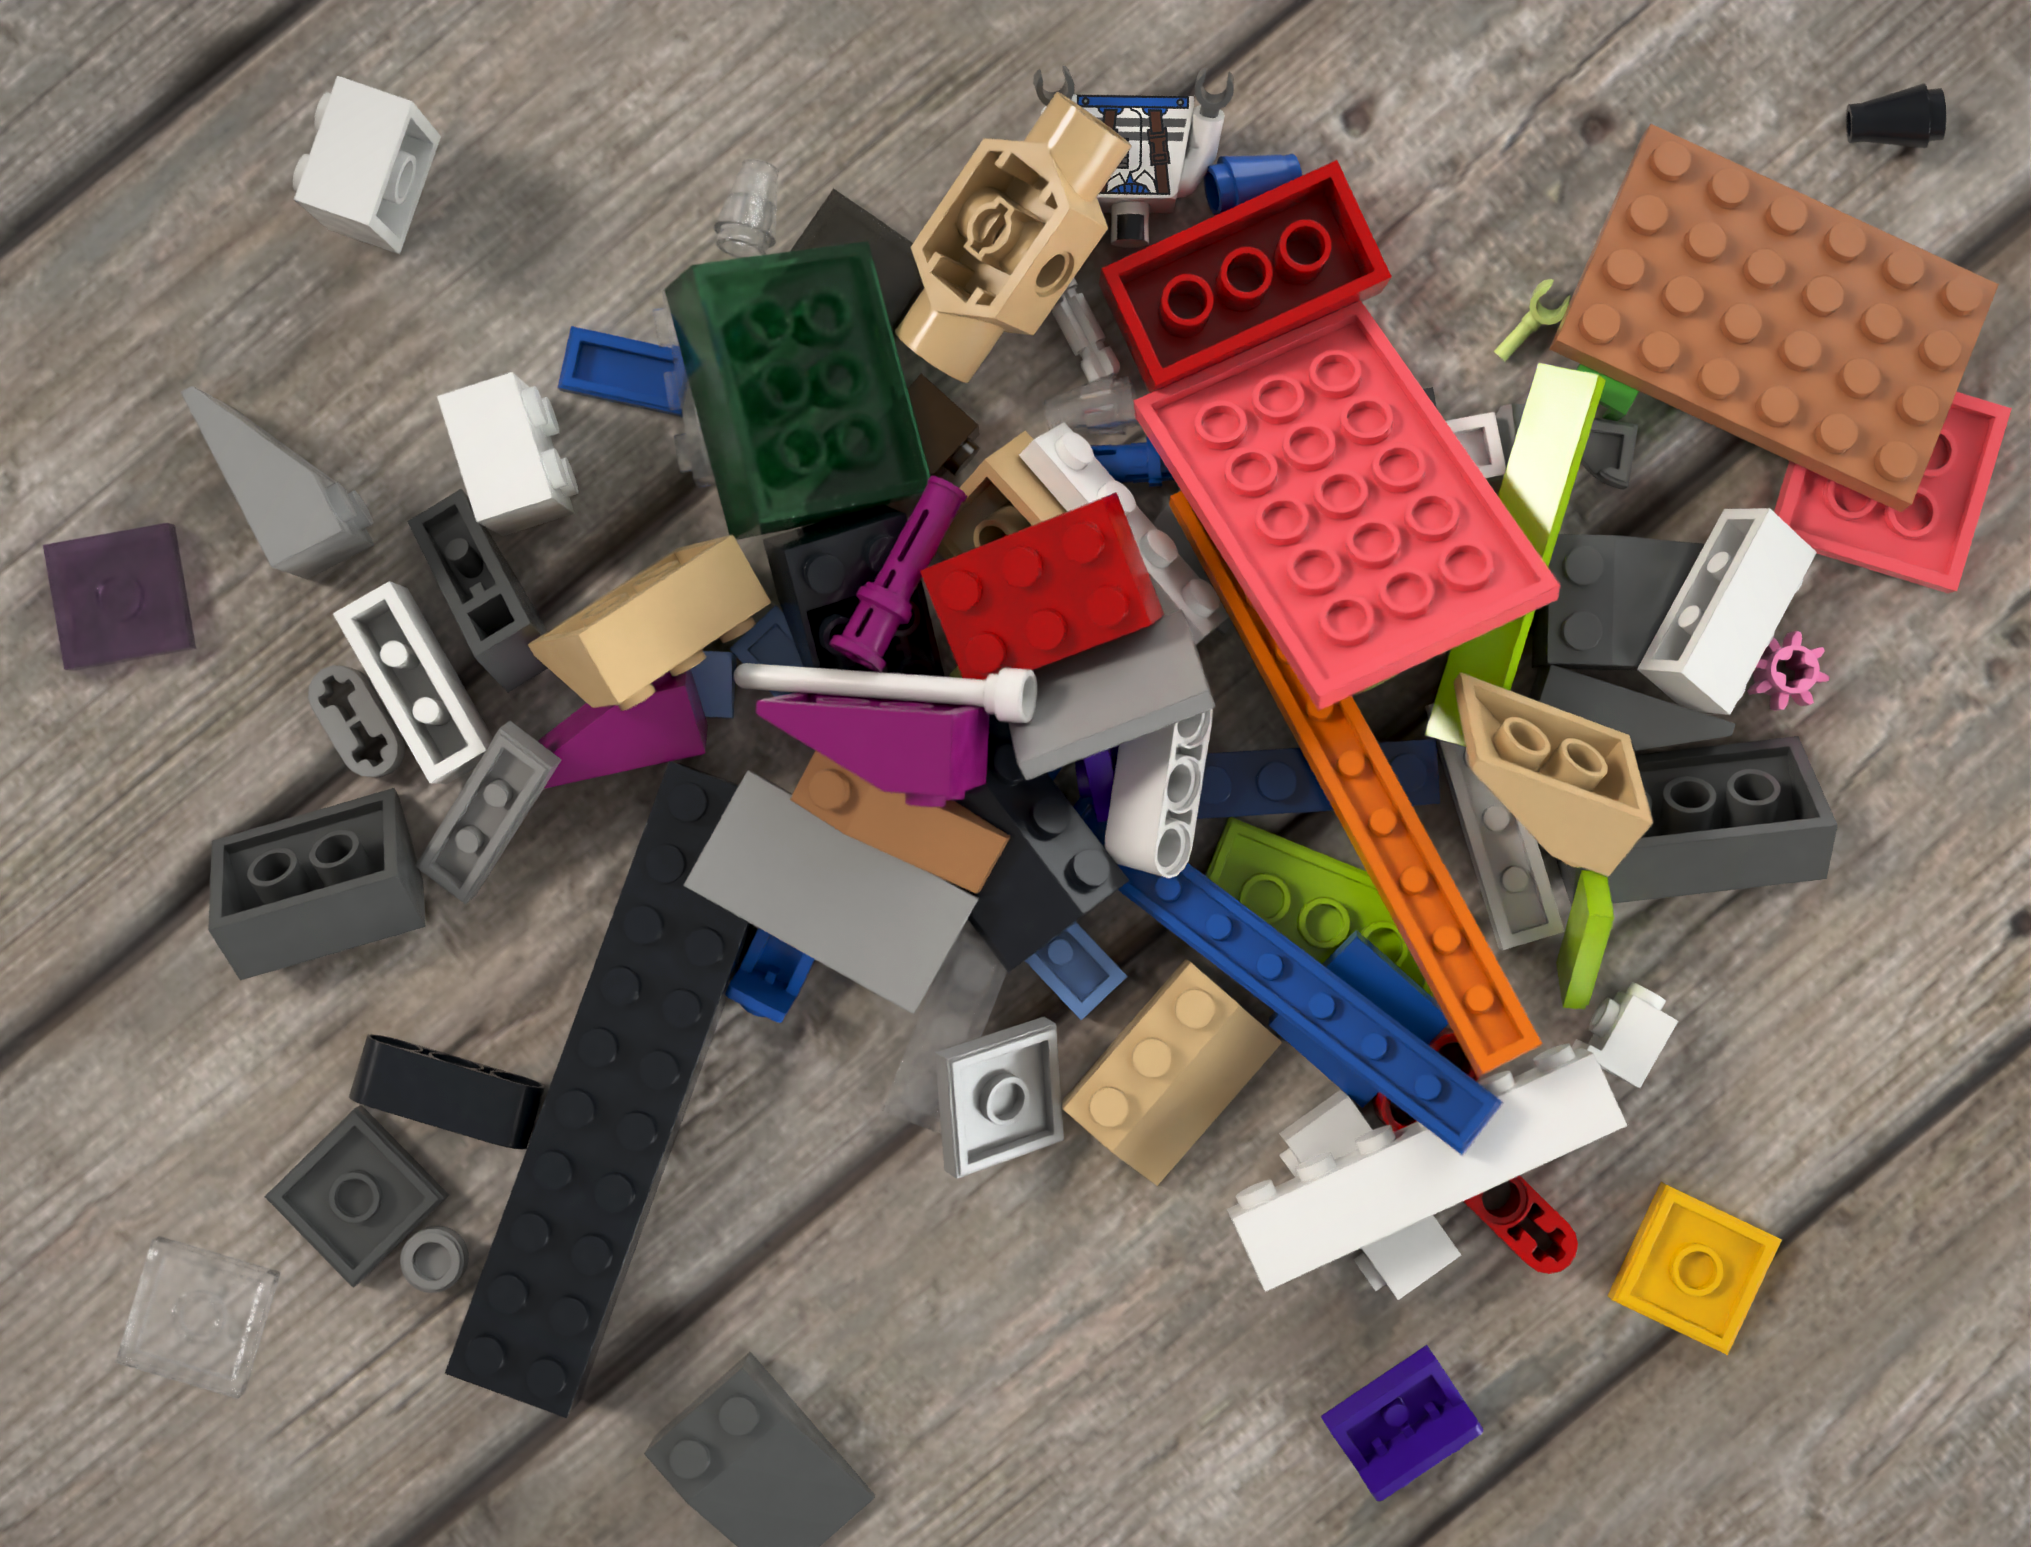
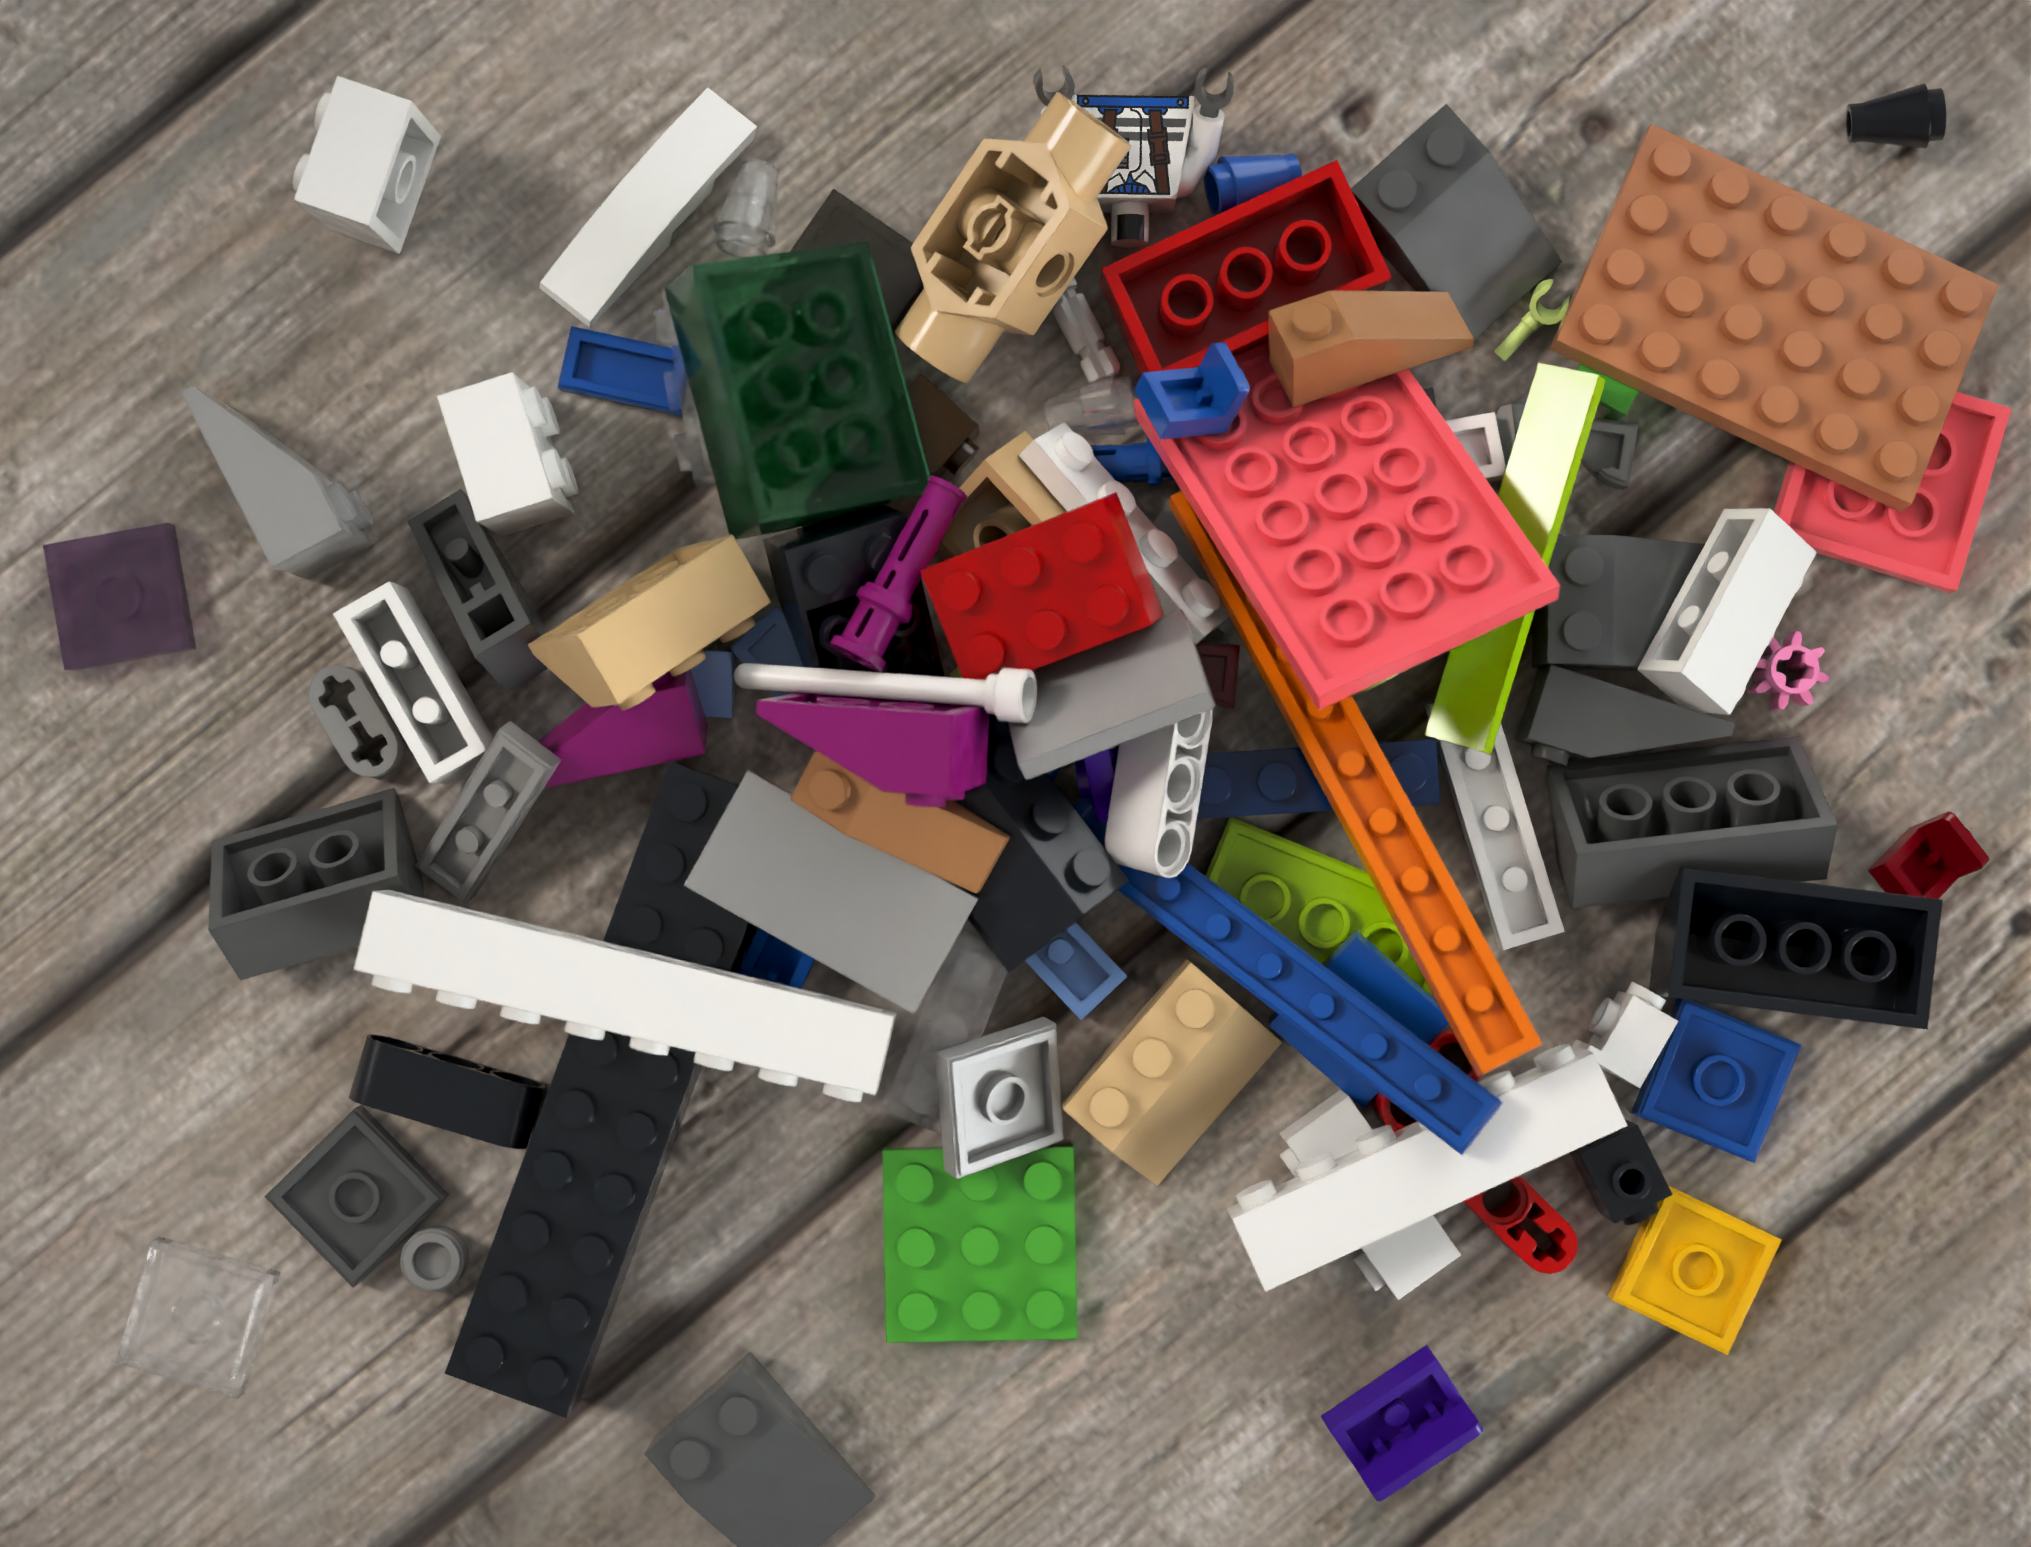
tan slope [1454,673,1653,876] -> none
lime tile [1556,870,1614,1010] -> none
none -> white brick [354,890,897,1102]
none -> white slope [539,88,757,328]
none -> bright green plate [882,1144,1077,1343]
none -> blue bracket [1134,342,1250,440]
none -> dark red tile [1196,642,1240,709]
none -> medium nougat slope [1269,291,1474,408]
none -> dark grey slope [1351,104,1562,340]
none -> black brick [1569,1119,1673,1225]
none -> blue tile [1631,998,1801,1163]
none -> black slope [1649,867,1943,1029]
none -> dark red bracket [1868,811,1989,899]

